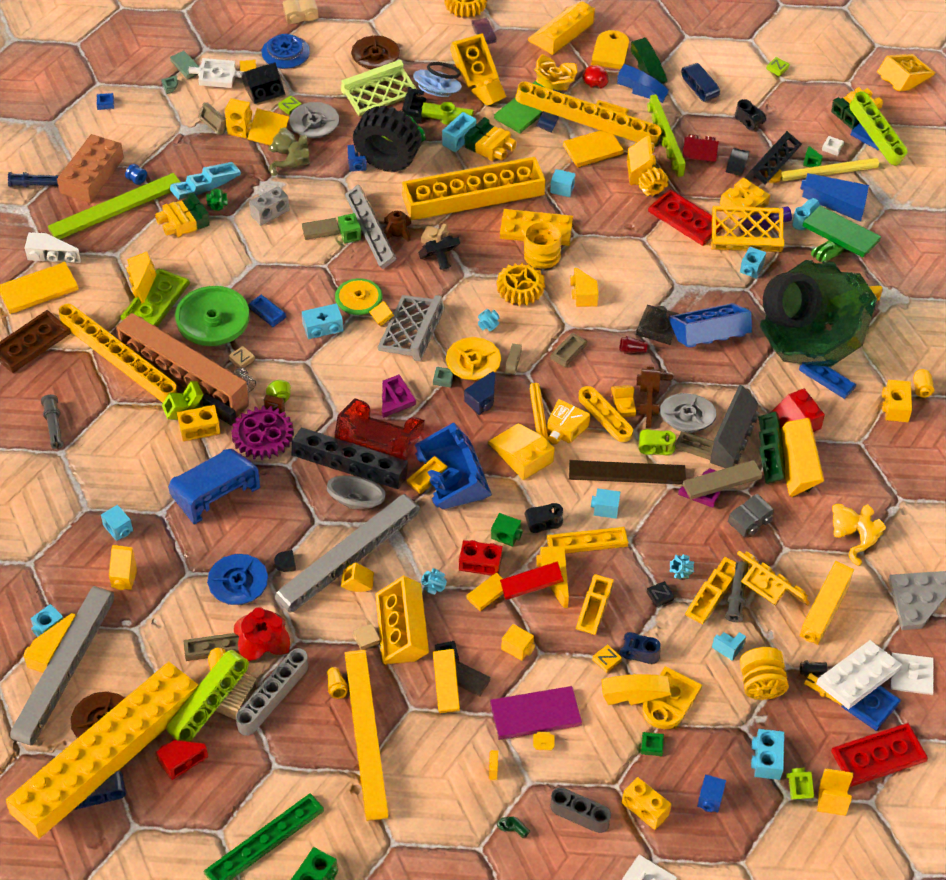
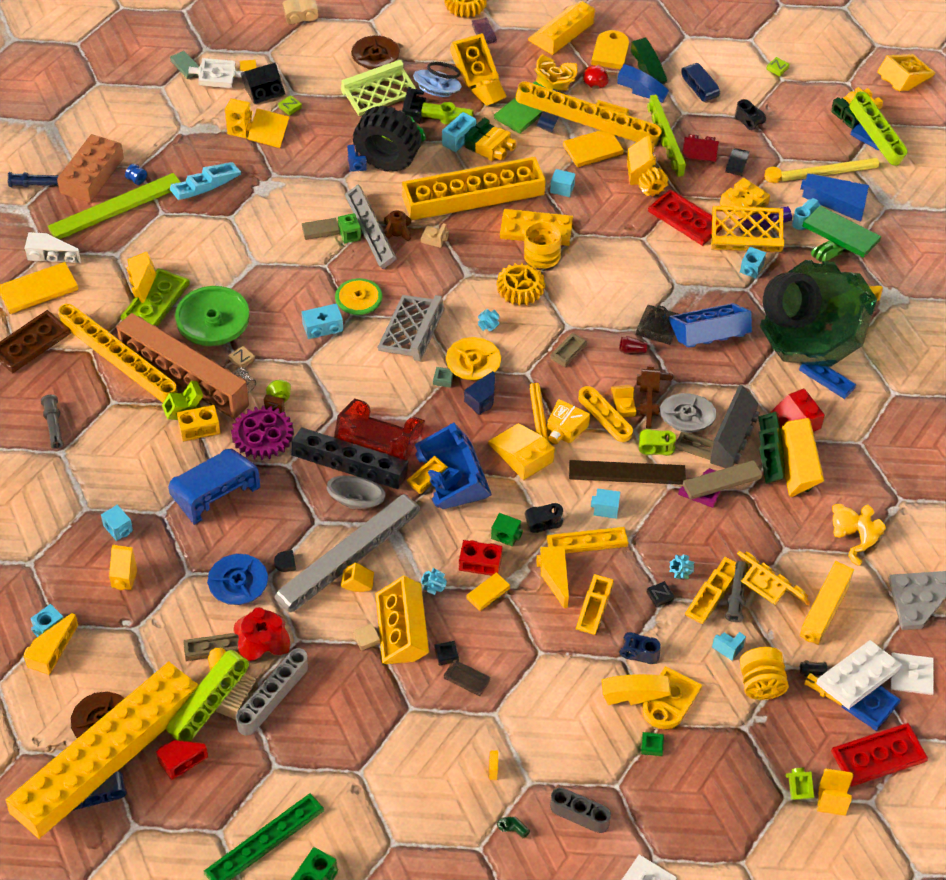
light grey beam [10,586,114,746] -> none
blue tile [97,93,114,110] -> none
yellow hips [155,192,210,238] -> none
sand green tile [161,76,178,94] -> none
dark tan tile [198,102,226,135] -> none
black tile [202,393,236,426] -> none
green gear [206,189,228,211] -> none
blue tile [248,294,286,327] -> none
light grey brick [249,186,290,226] -> none
blue piece [261,34,310,69] -> none
olive animal [268,128,310,176] -> none
light grey piece [289,102,339,139] -> none
yellow cone [327,667,348,699] -> none
yellow beam [345,650,388,821] -> none
yellow tile [370,301,395,326] -> none
magenta wing [382,374,416,418] -> none
black plate [418,235,461,270] -> none
yellow tile [433,649,460,713] -> none
magenta tile [490,686,582,740] -> none
red tile [500,561,564,600] -> none
yellow brick [501,624,535,661] -> none
dark tan beam [505,343,522,375] -> none
yellow piece [533,732,555,750] -> none
yellow slope [570,268,599,307] -> none
yellow tile [592,644,622,673] -> none
yellow brick [622,777,671,830] -> none
blue brick [697,774,726,813] -> none
dark grey brick [728,494,774,537] -> none
black fence [745,131,802,185] -> none
medium azure brick [751,729,784,780] -> none
green slope [803,146,823,167] -> none
white tile [822,136,844,156] -> none
yellow brick [882,379,912,422] -> none
yellow brick [913,369,934,398] -> none

